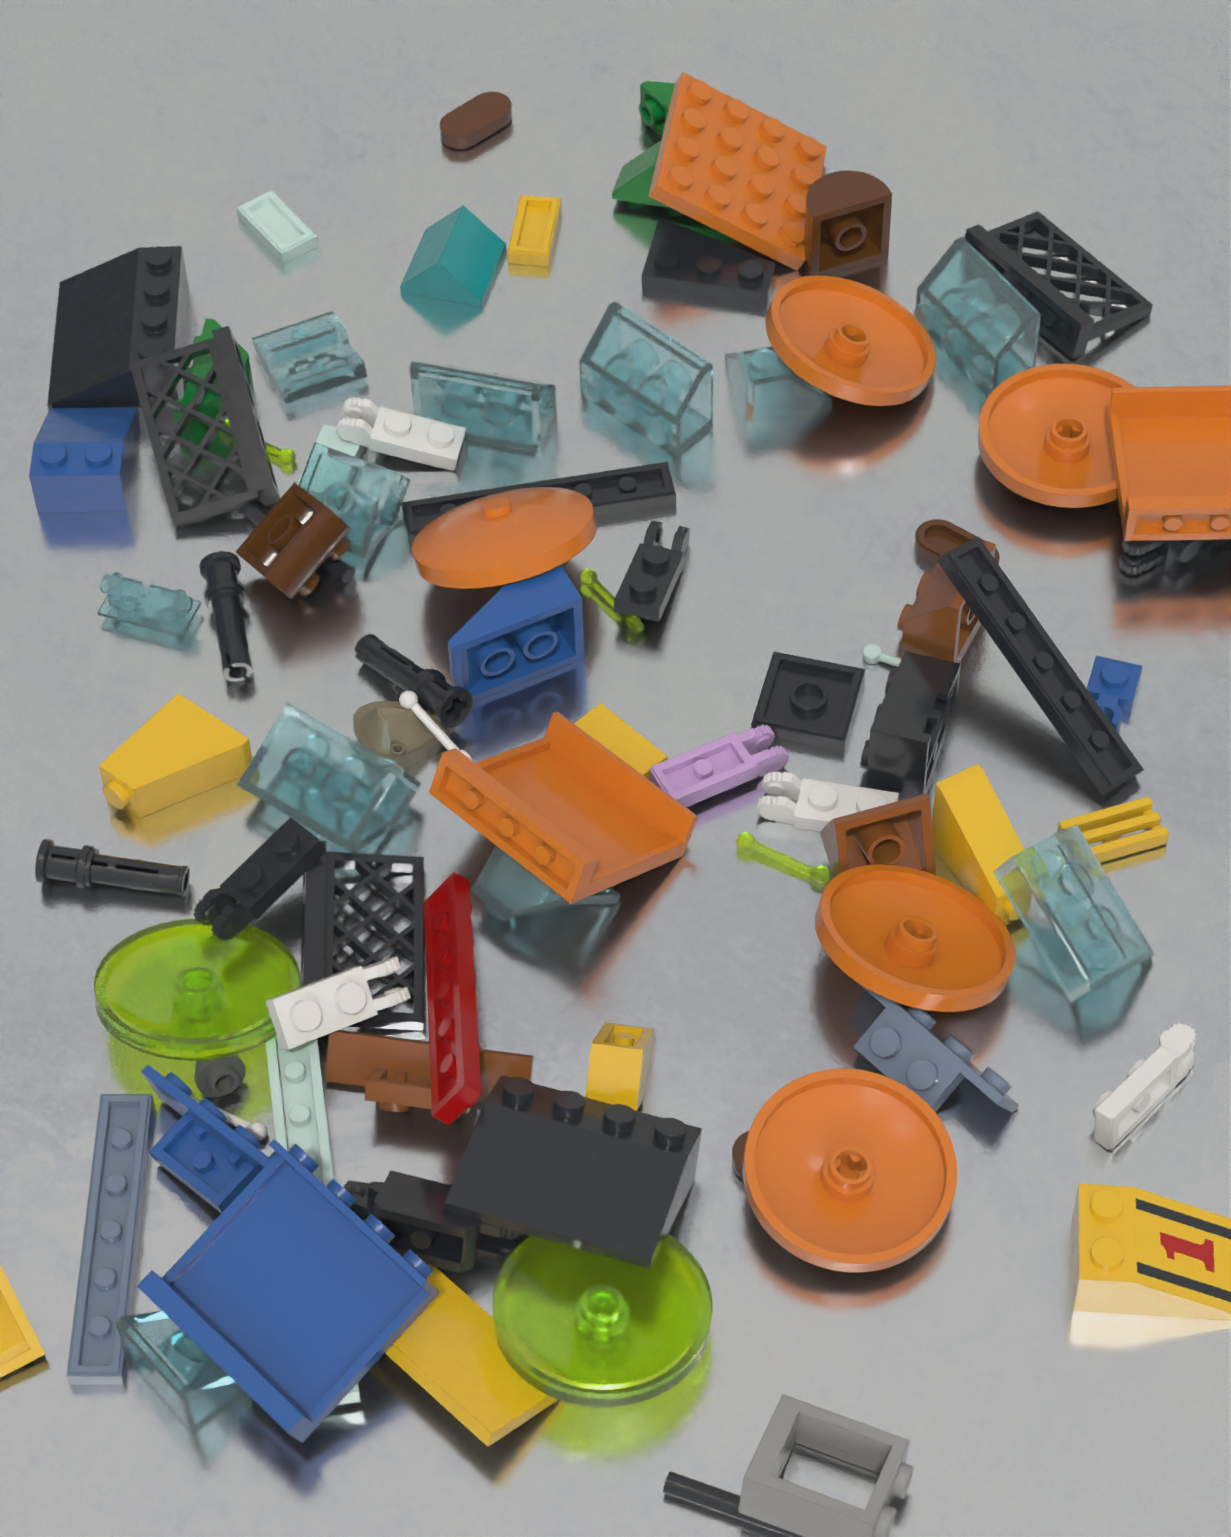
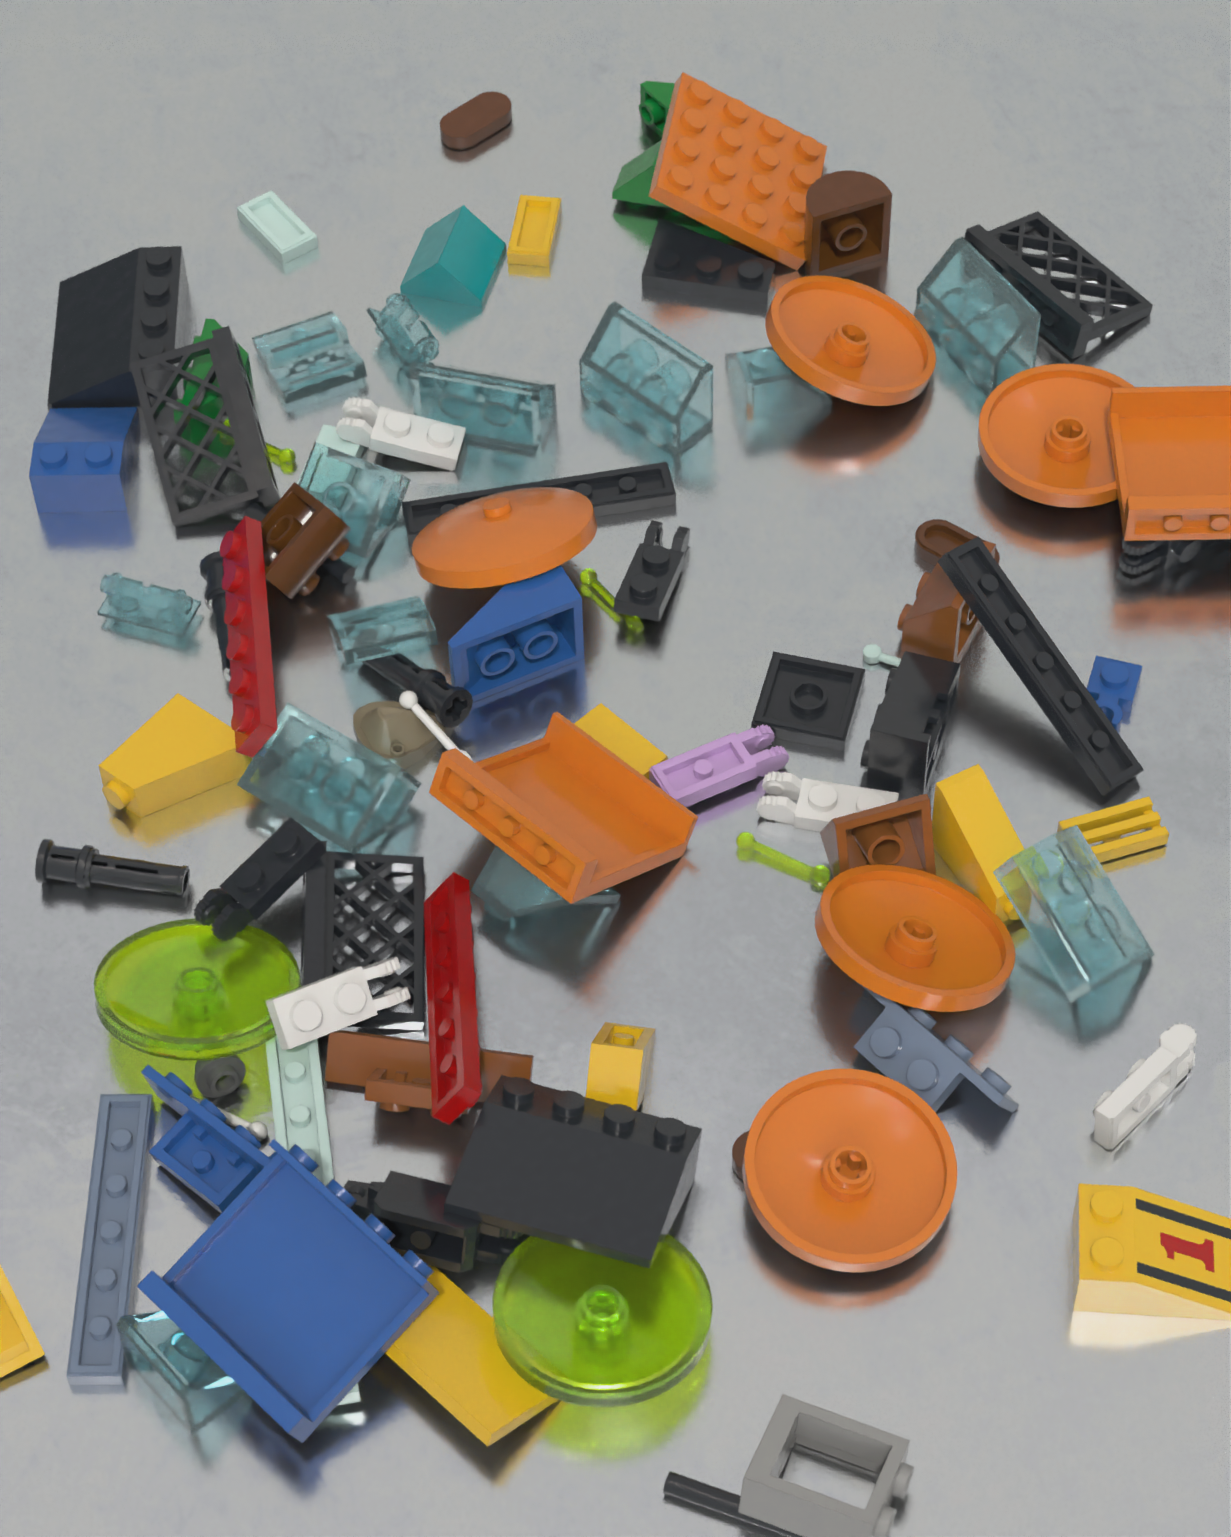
none -> red plate [219,516,278,758]
none -> clear light blue slope [328,596,438,665]
none -> clear light blue hinge [366,293,439,376]

